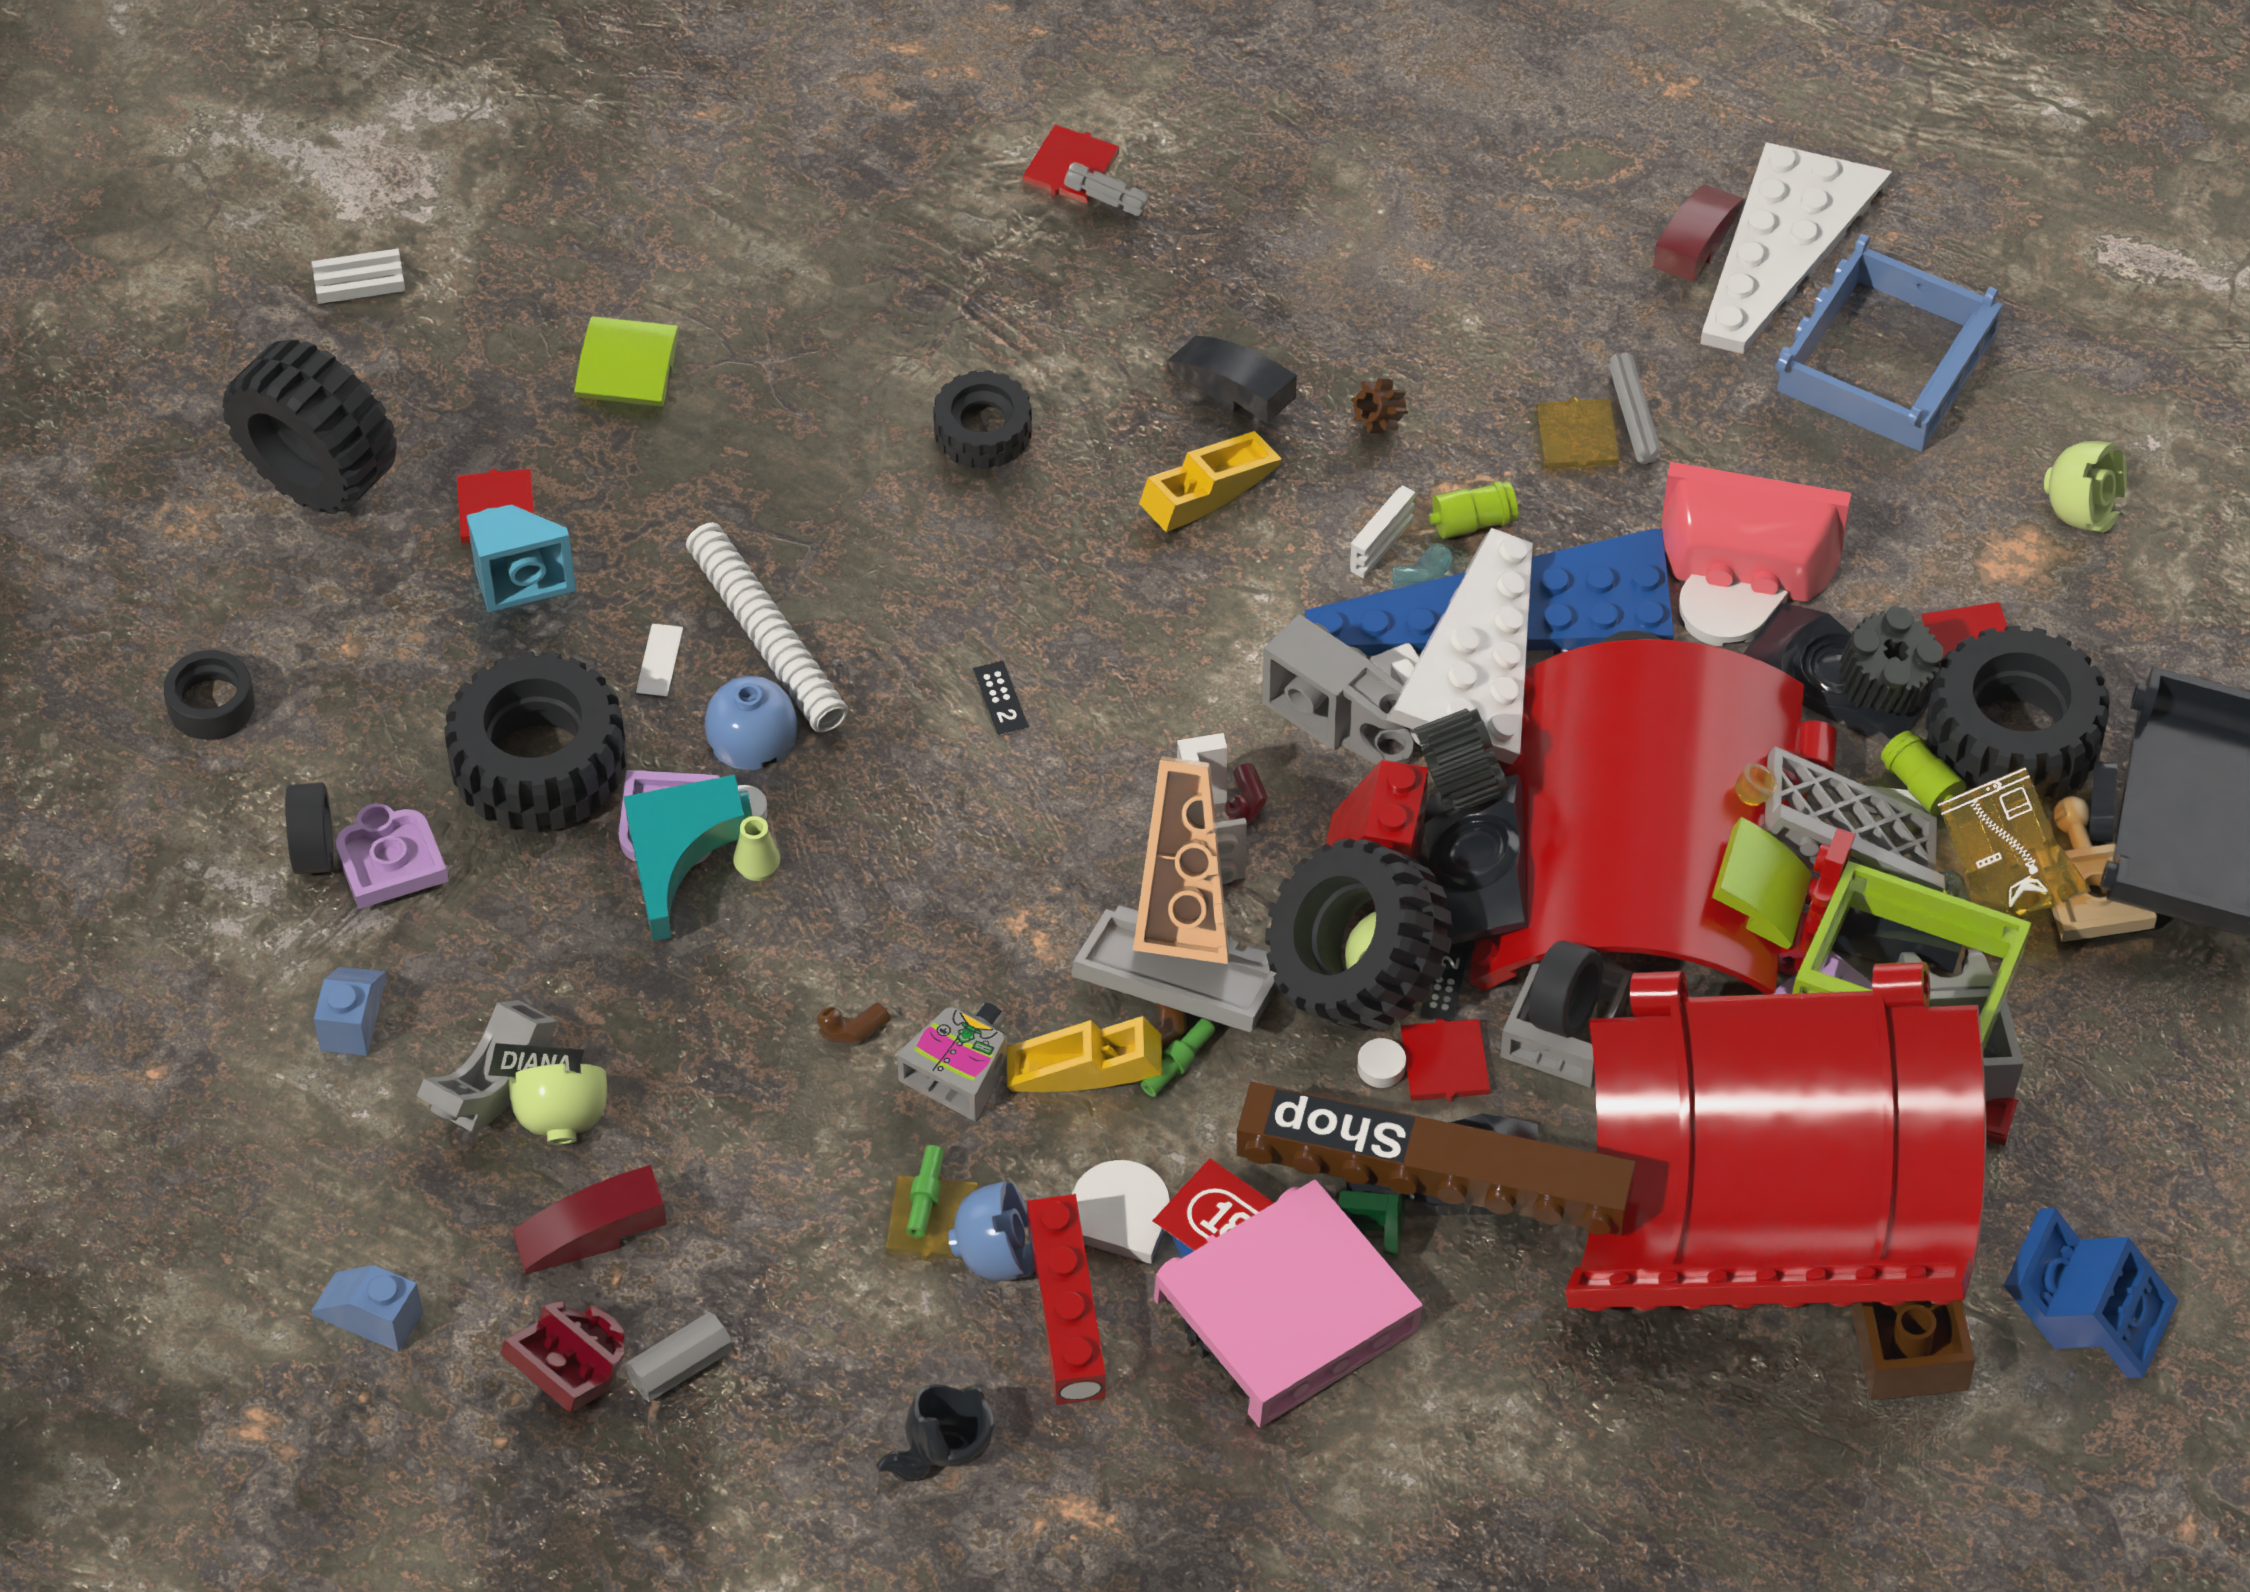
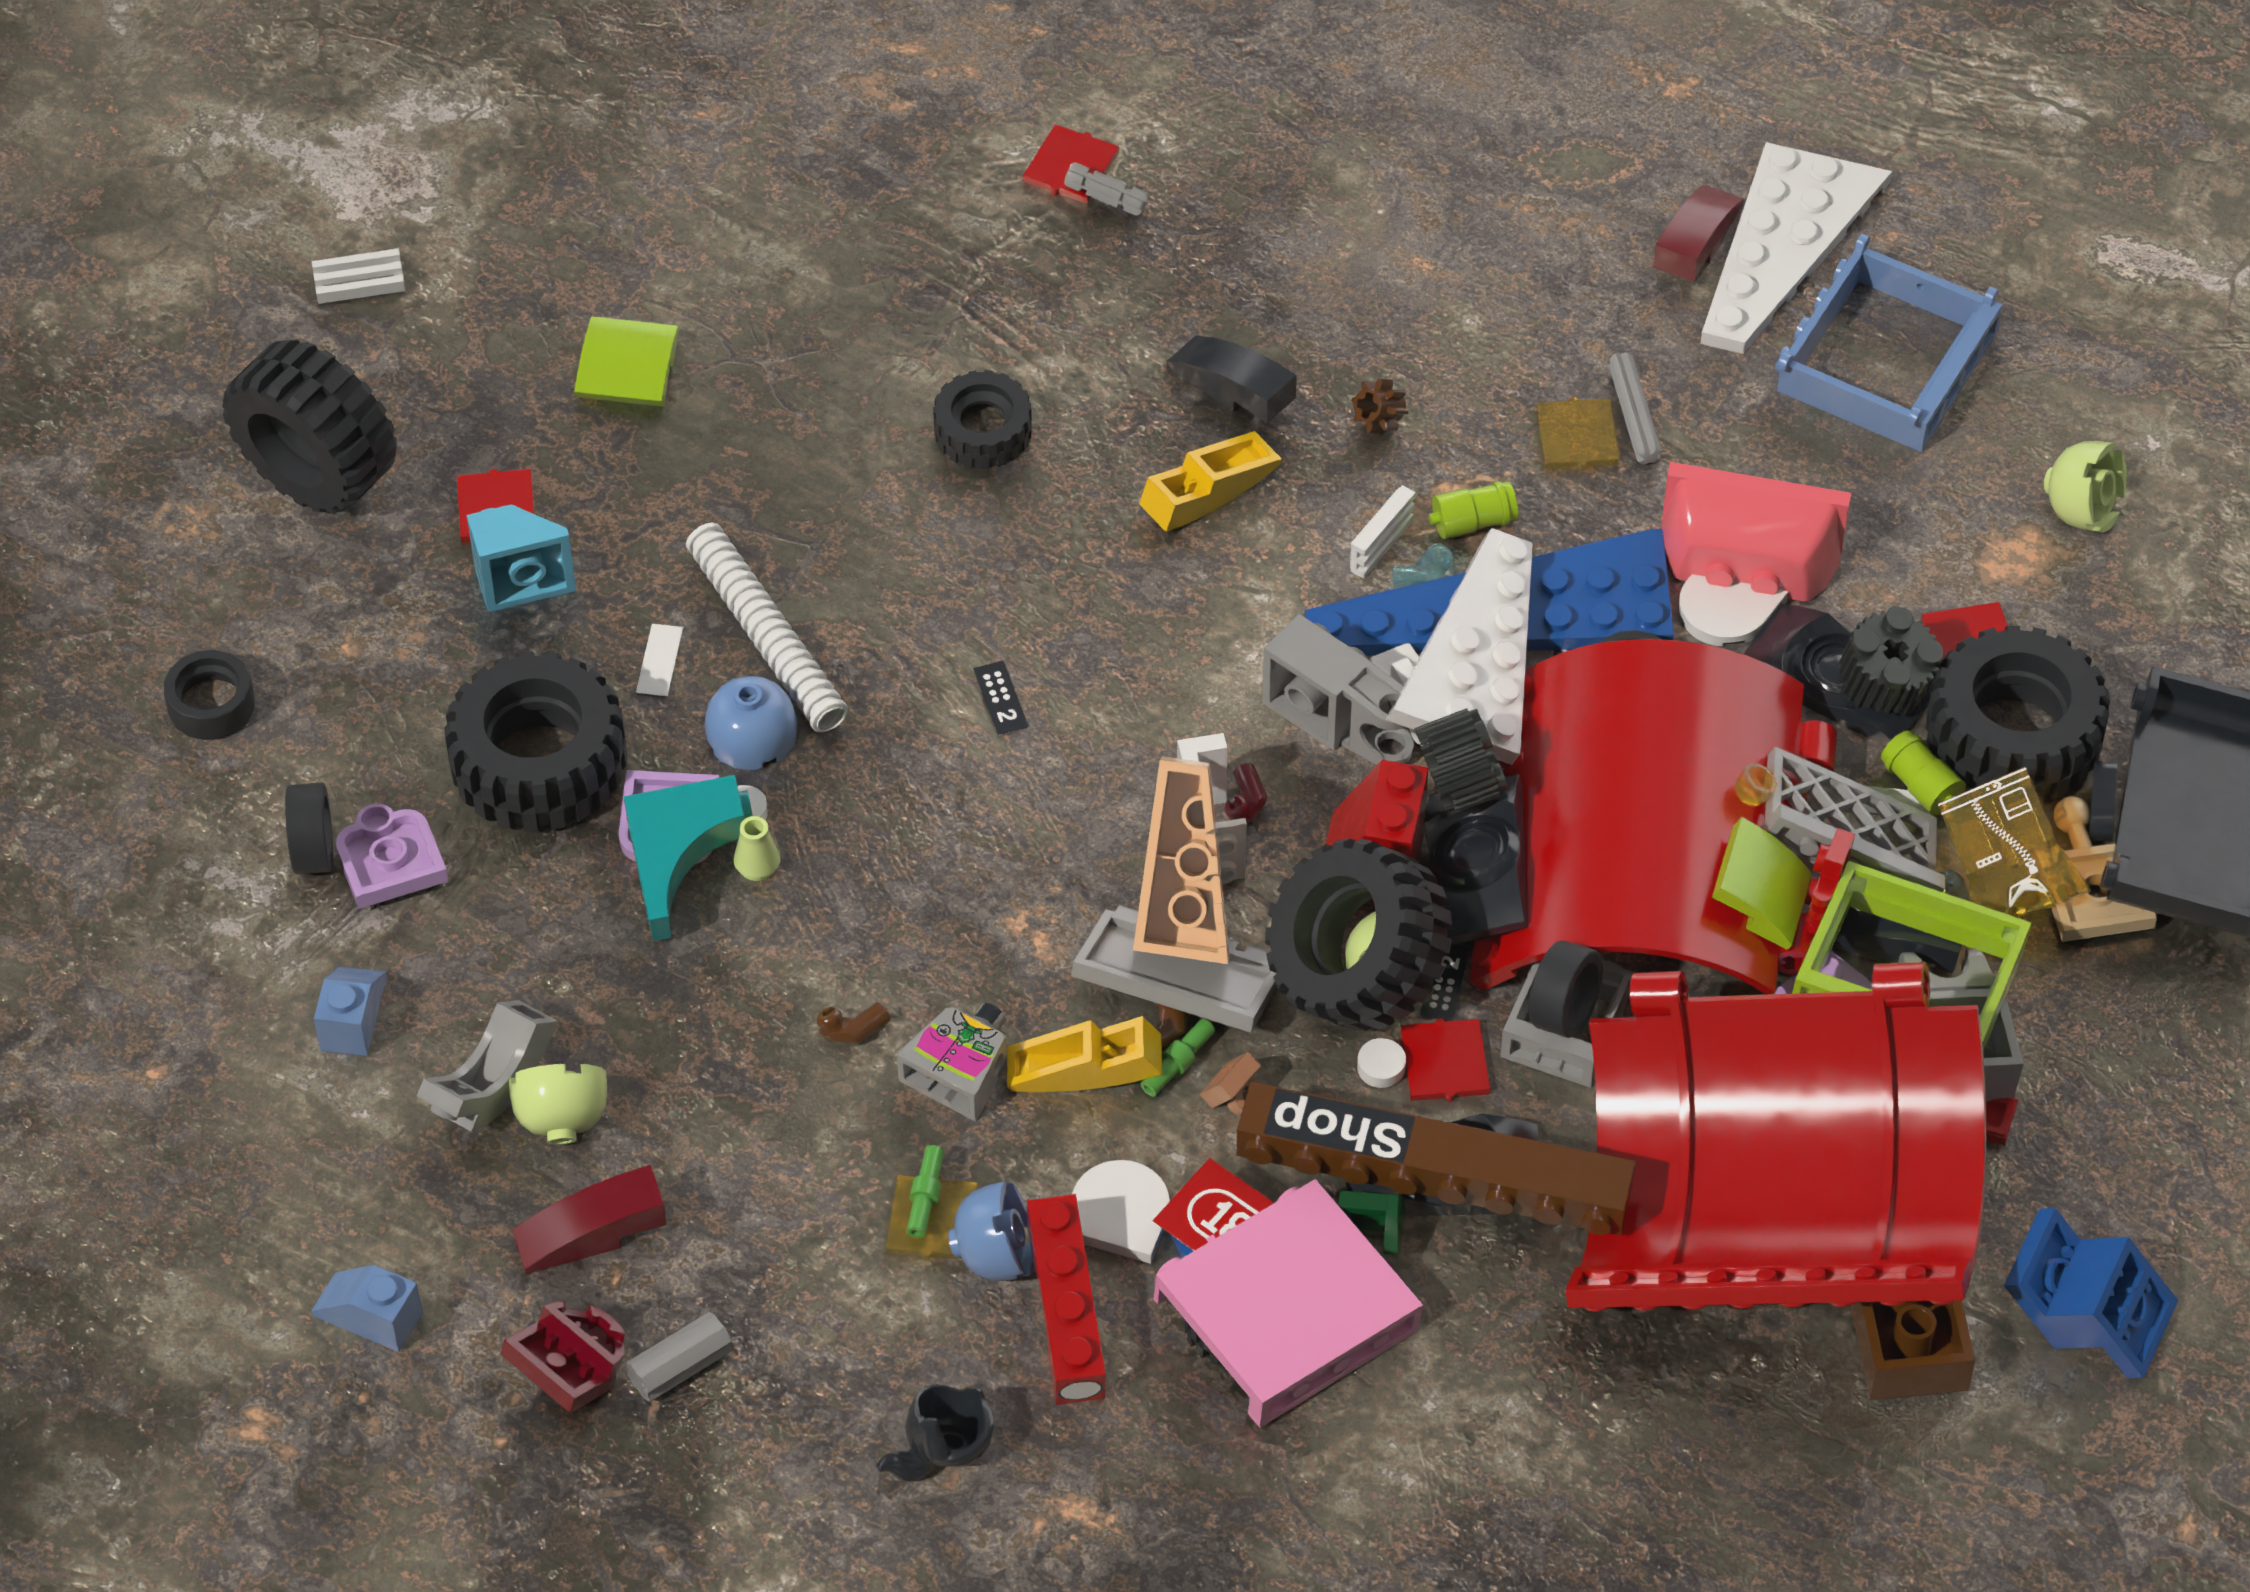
black sticker [488,1043,584,1077] -> none
none -> nougat tile [1199,1052,1263,1116]

